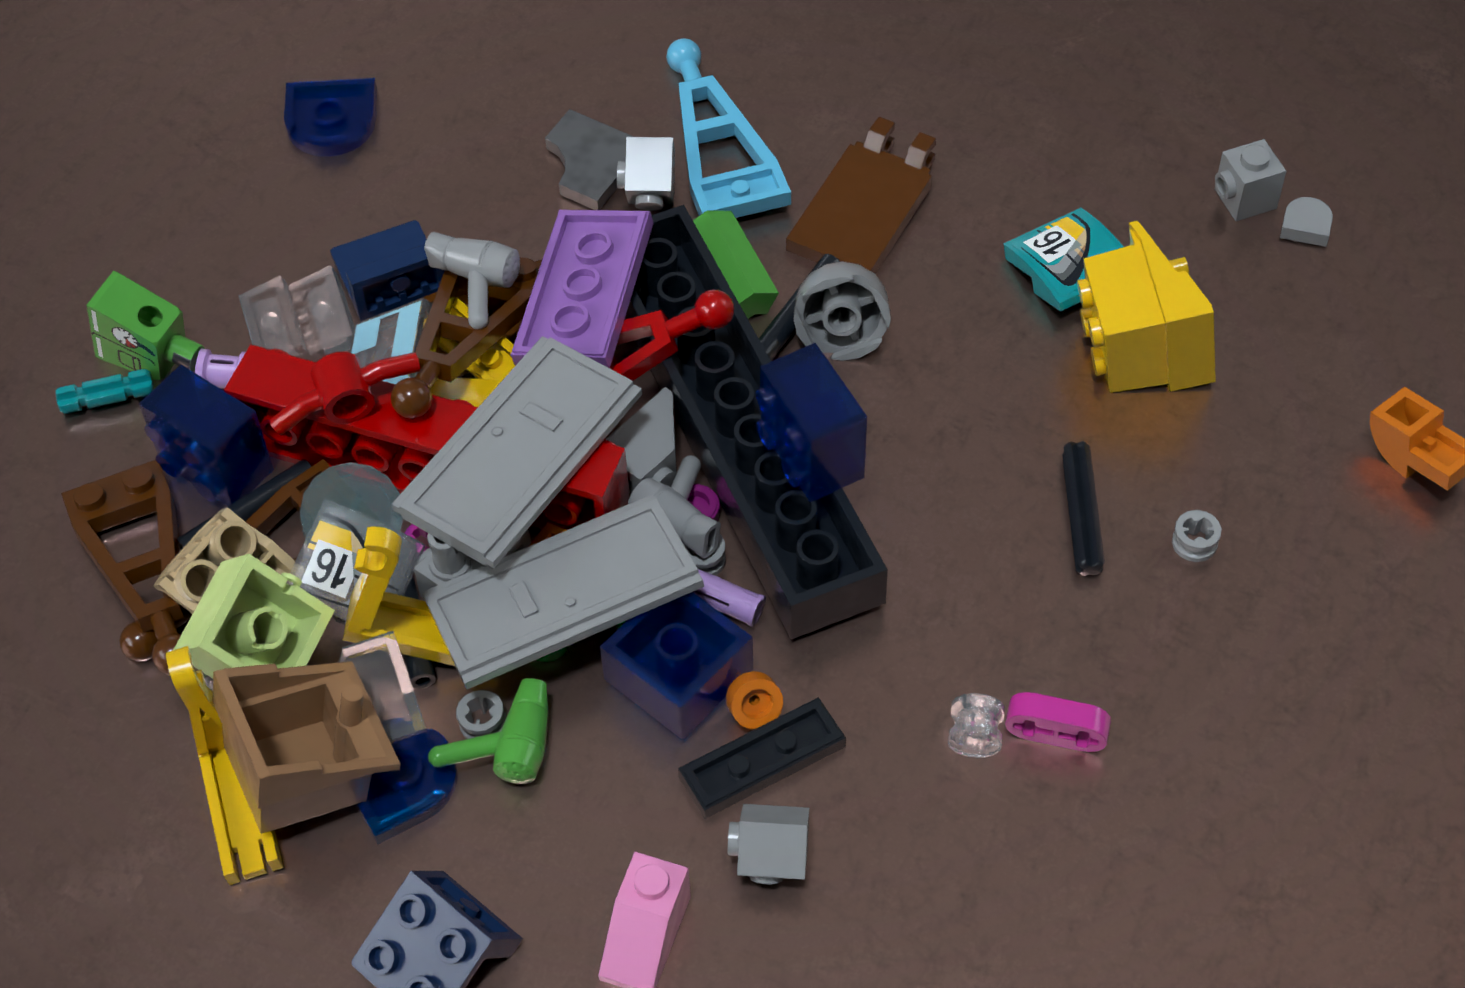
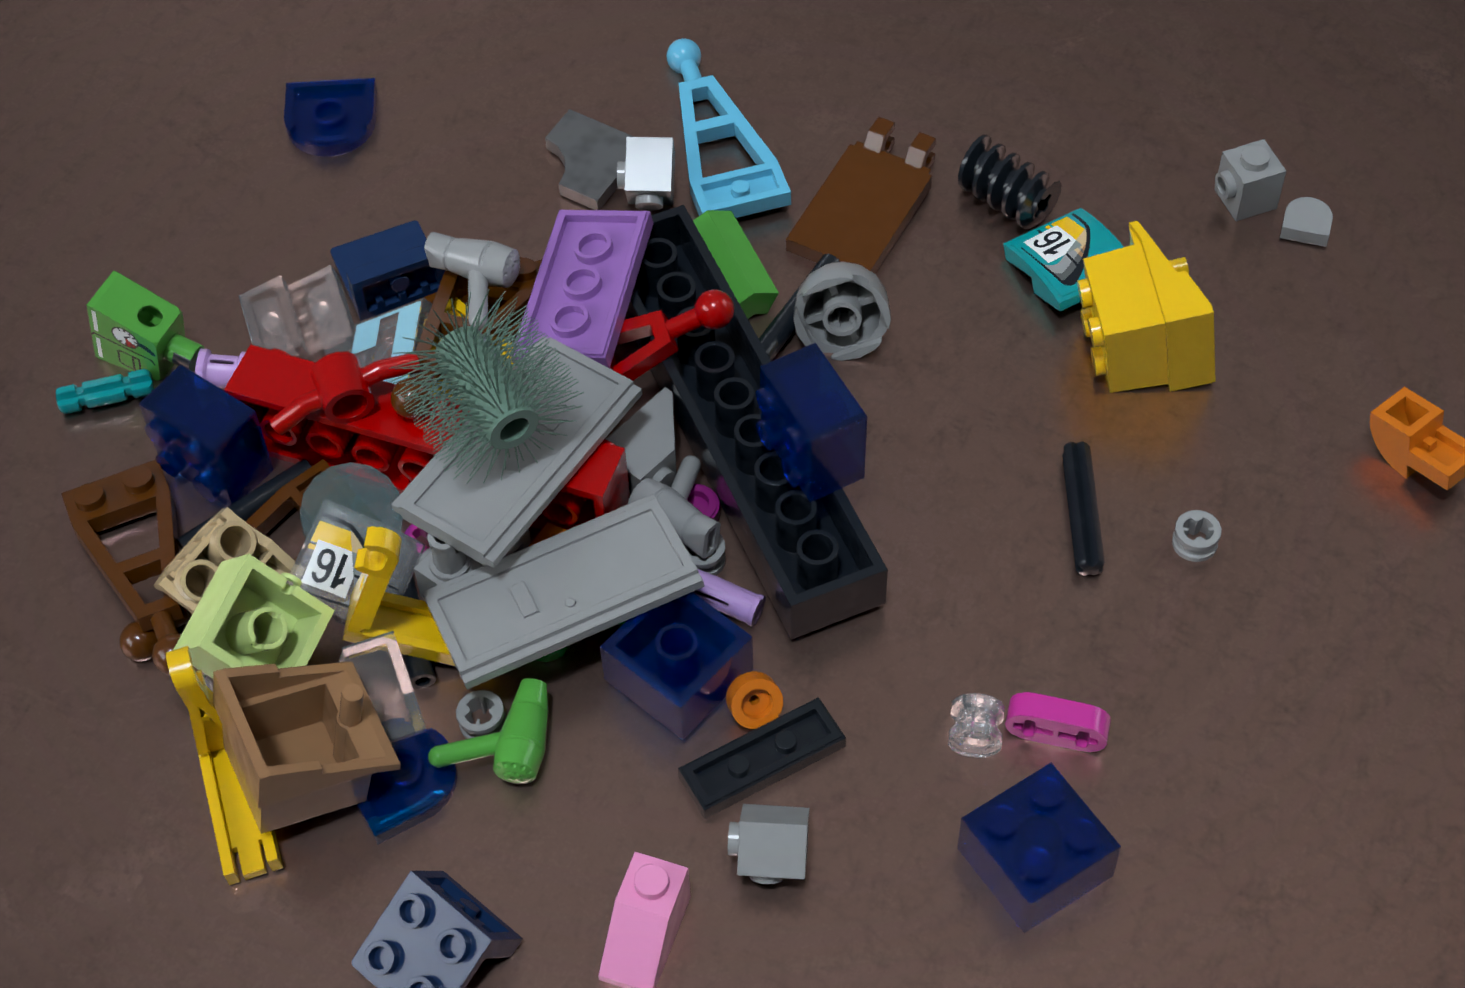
none -> sand green piece [389,289,584,484]
none -> clear blue brick [957,762,1121,933]
none -> black piece [958,134,1062,229]

